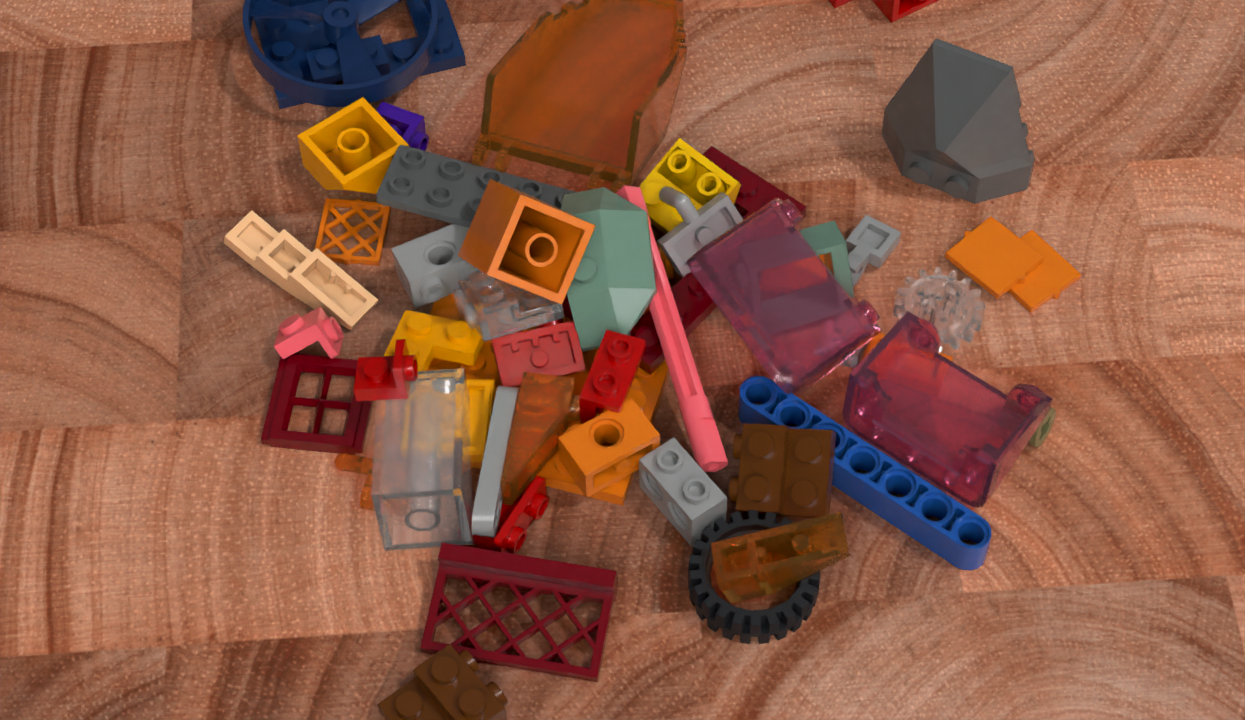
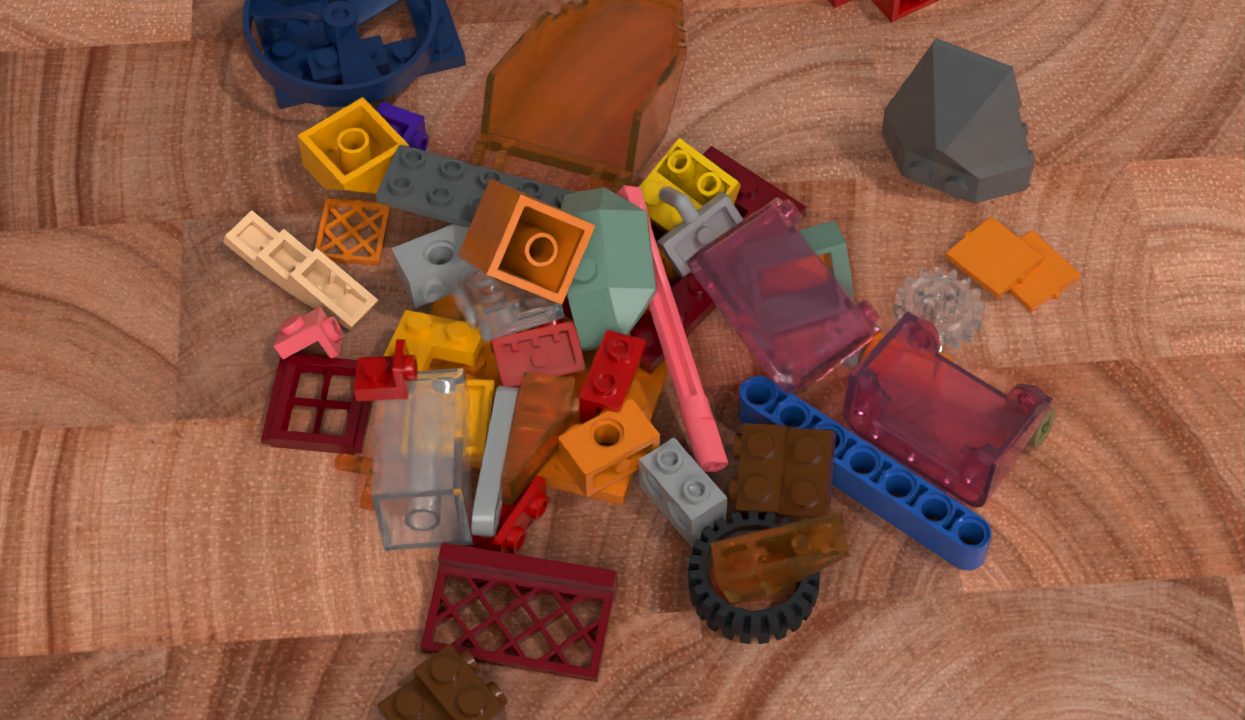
light grey plate [846,215,901,287] -> none

